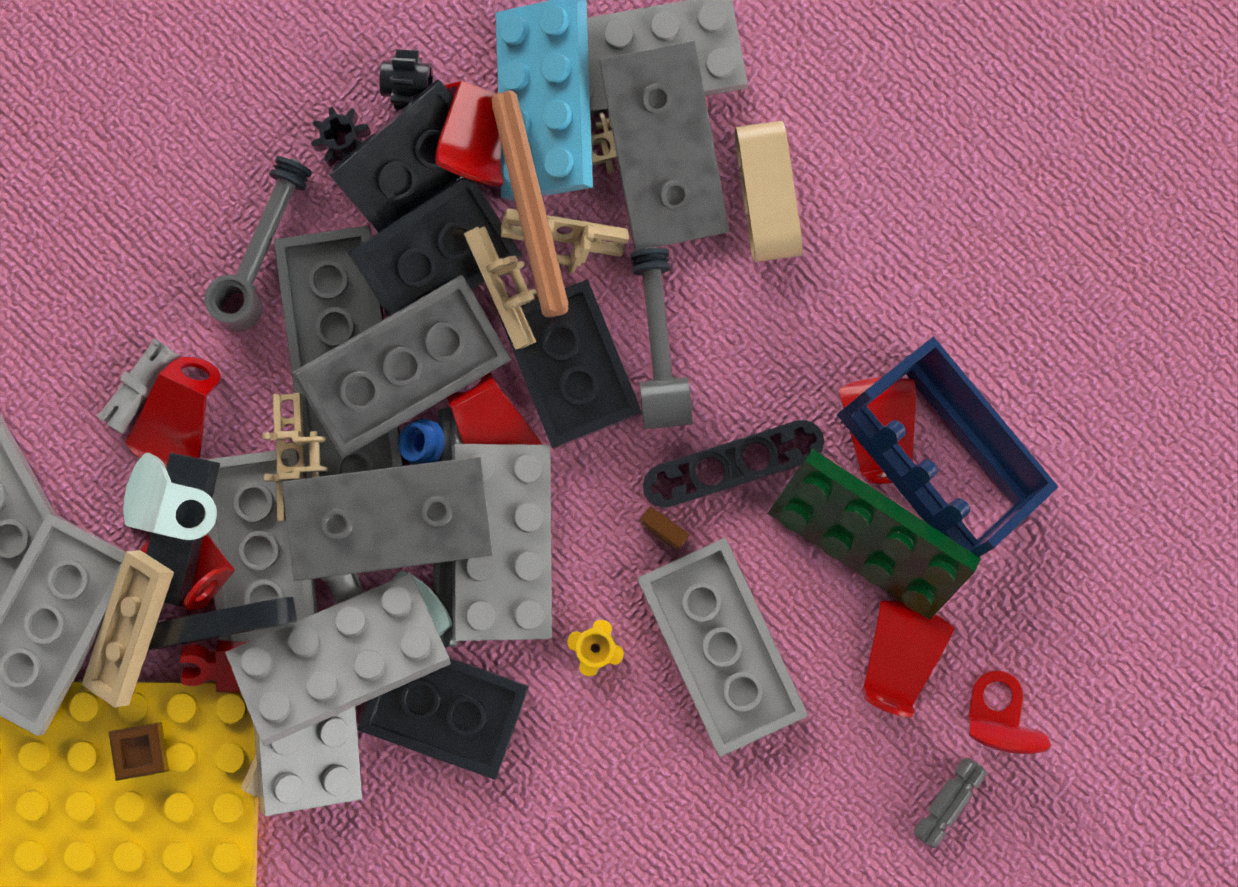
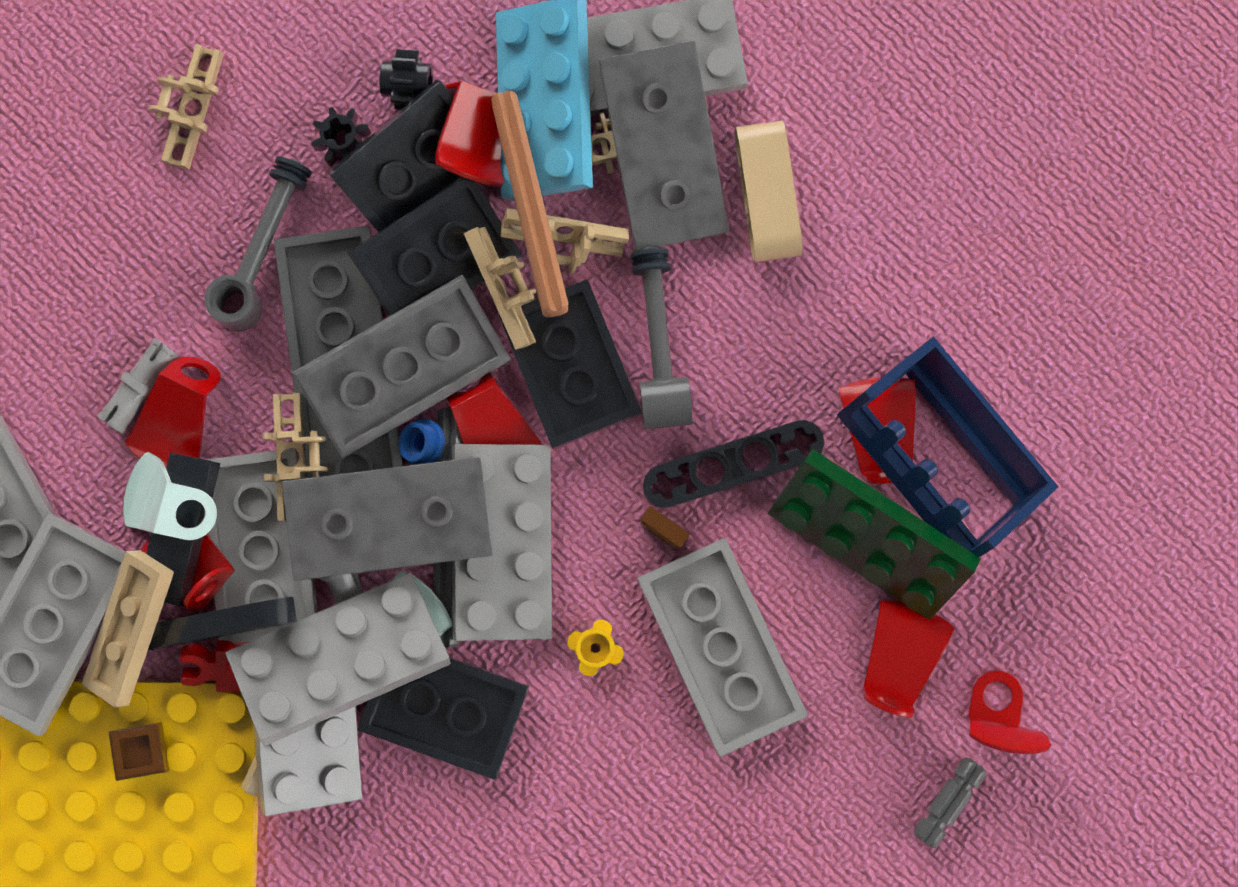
none -> tan piece [149,44,224,170]

